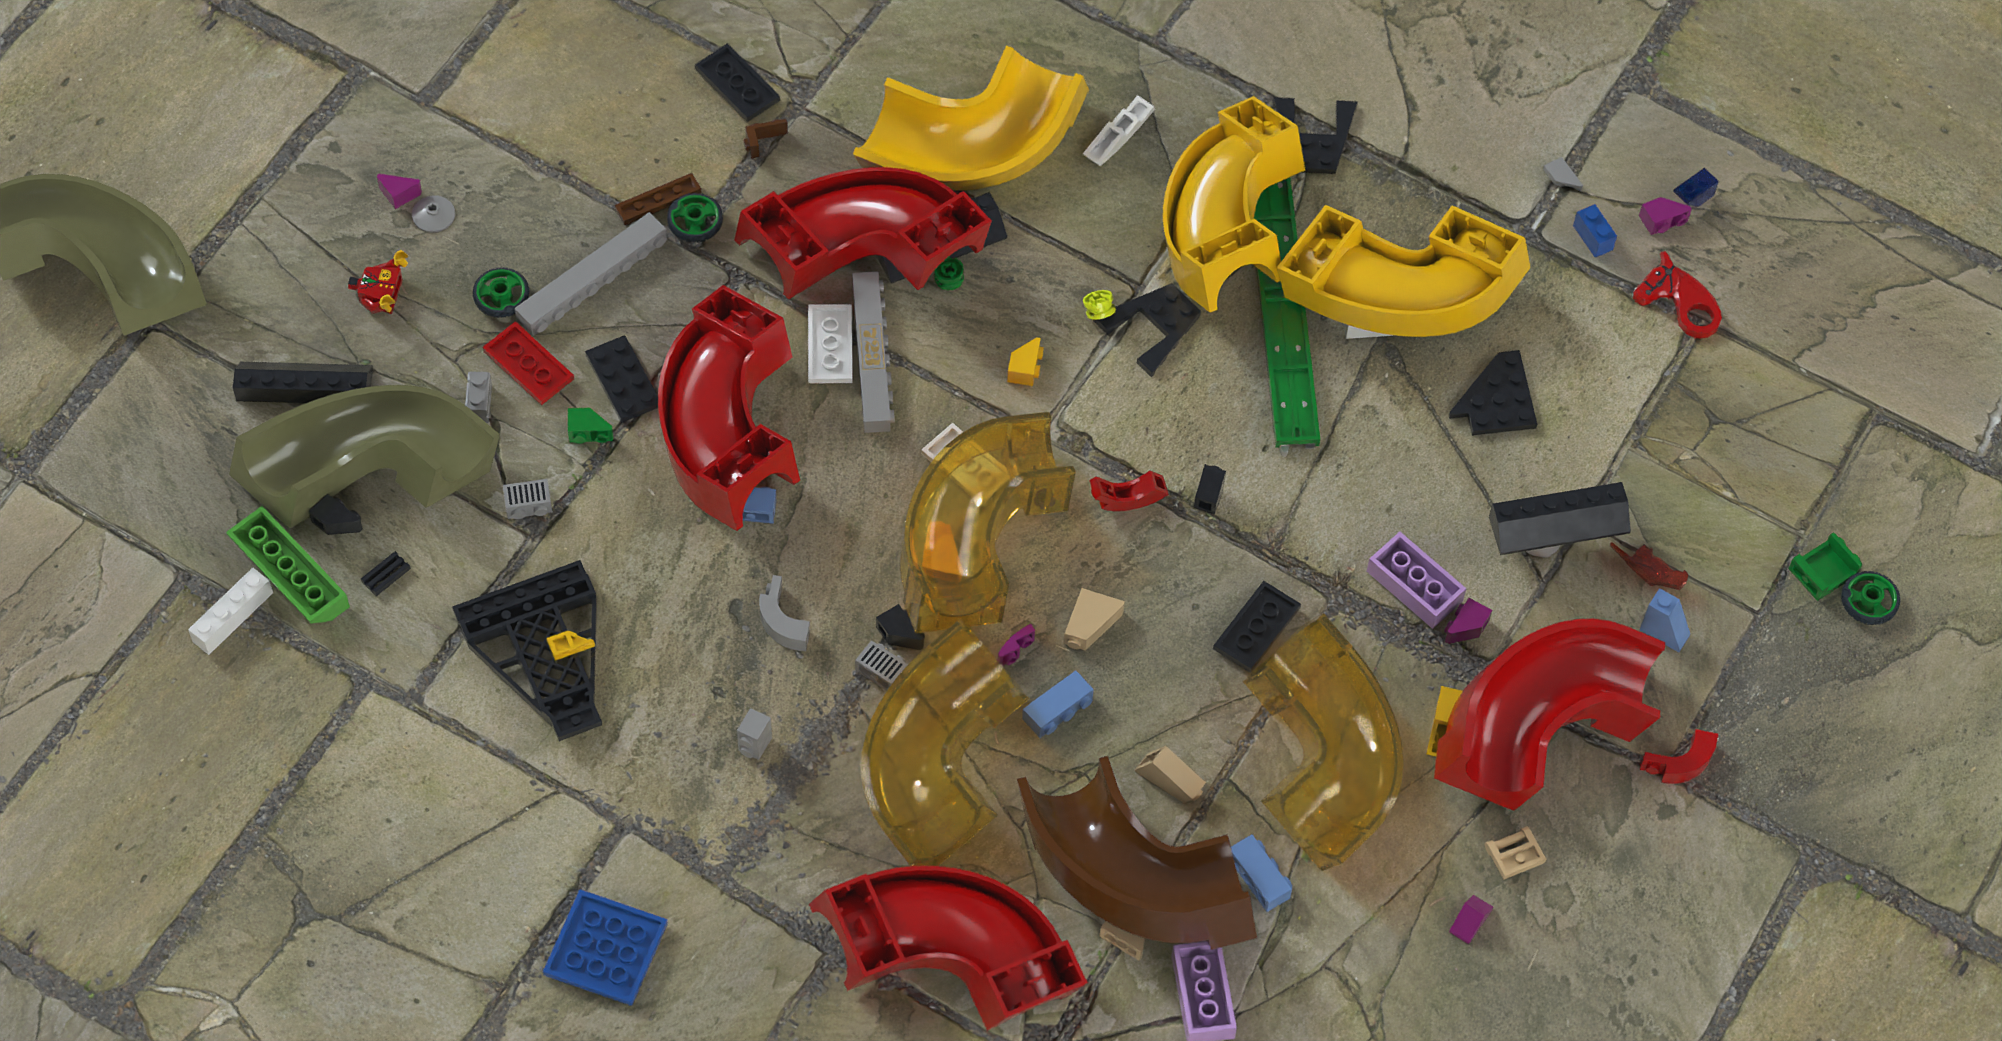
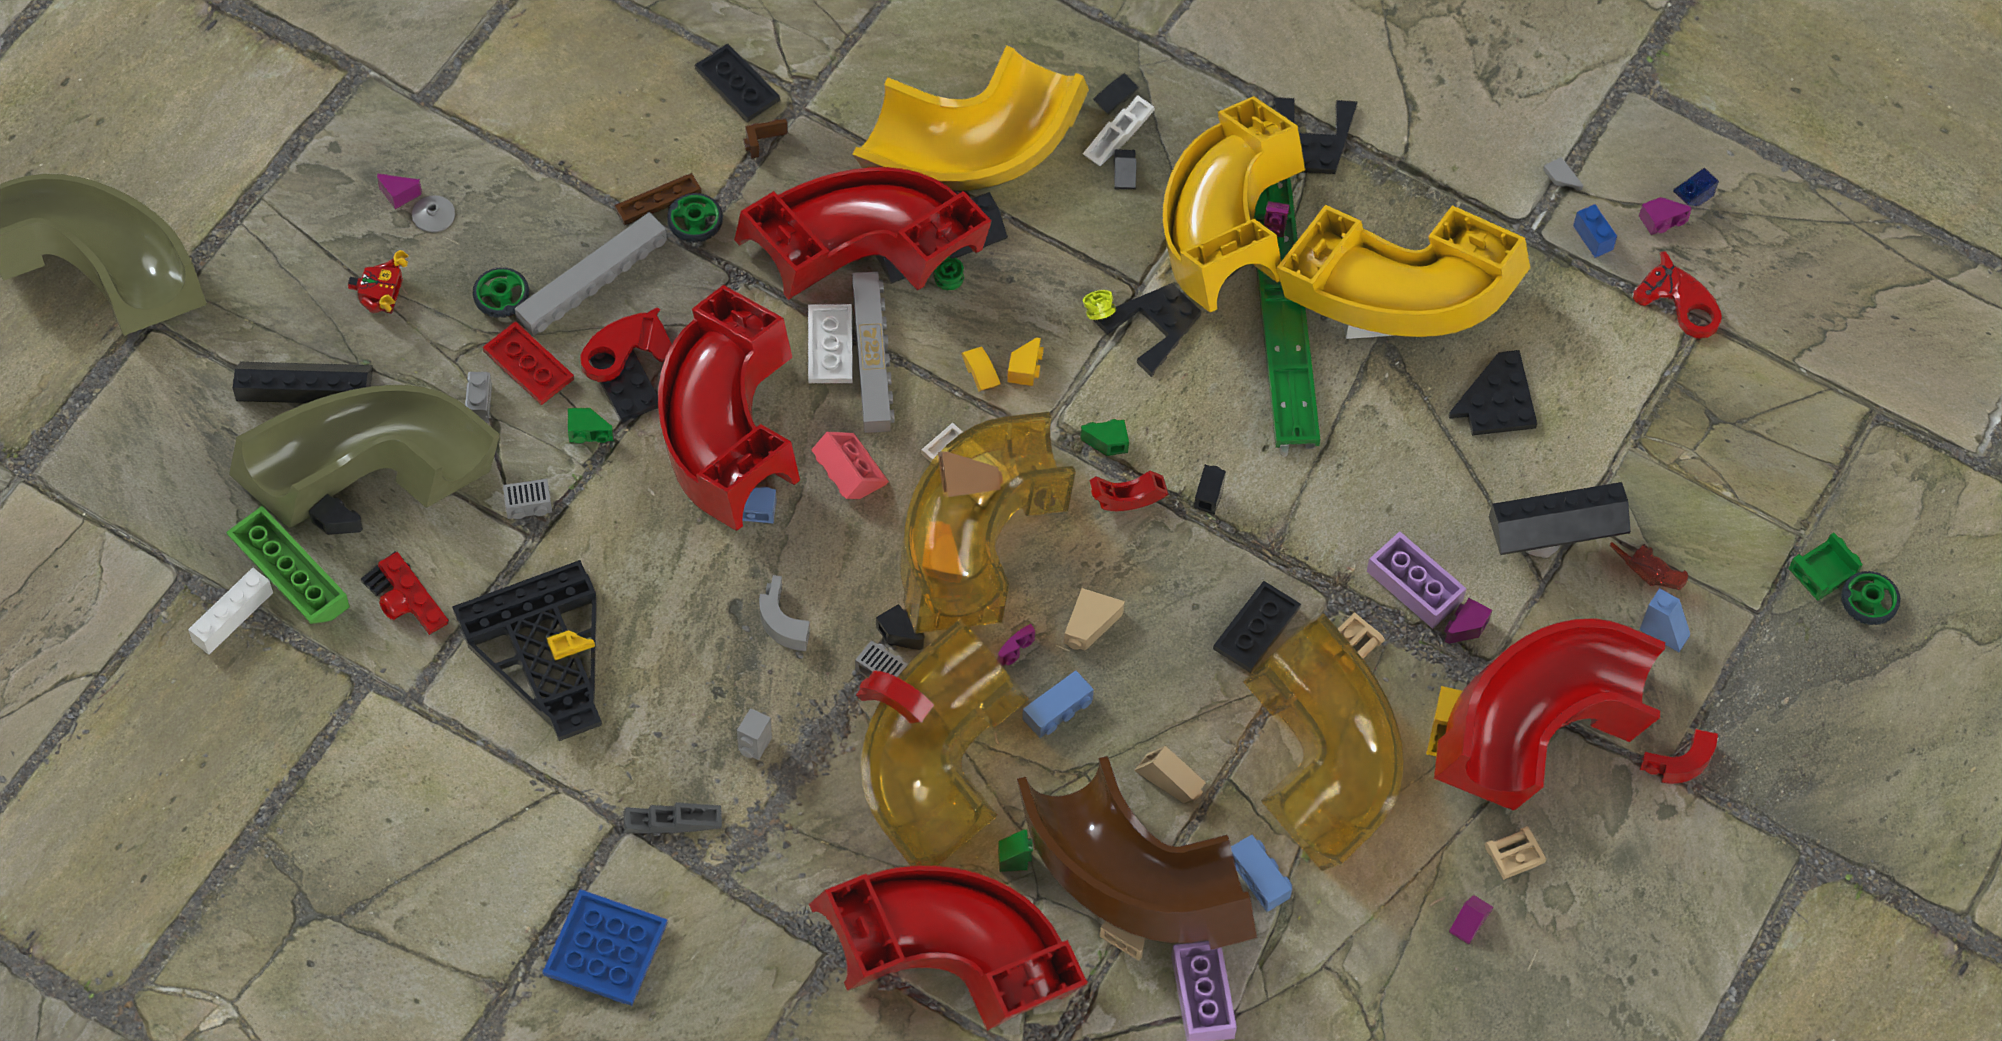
none -> red plate [378,551,449,635]
none -> red animal [580,307,672,382]
none -> dark grey slope [623,802,722,833]
none -> coral slope [811,432,889,499]
none -> red arch [856,671,934,723]
none -> medium nougat slope [938,451,1003,497]
none -> yellow slope [961,346,1001,392]
none -> green slope [998,830,1033,872]
none -> green slope [1080,419,1129,456]
none -> black slope [1093,73,1139,115]
none -> slope [1114,149,1137,190]
none -> magenta slope [1264,201,1290,238]
none -> tan plate [1324,612,1385,671]

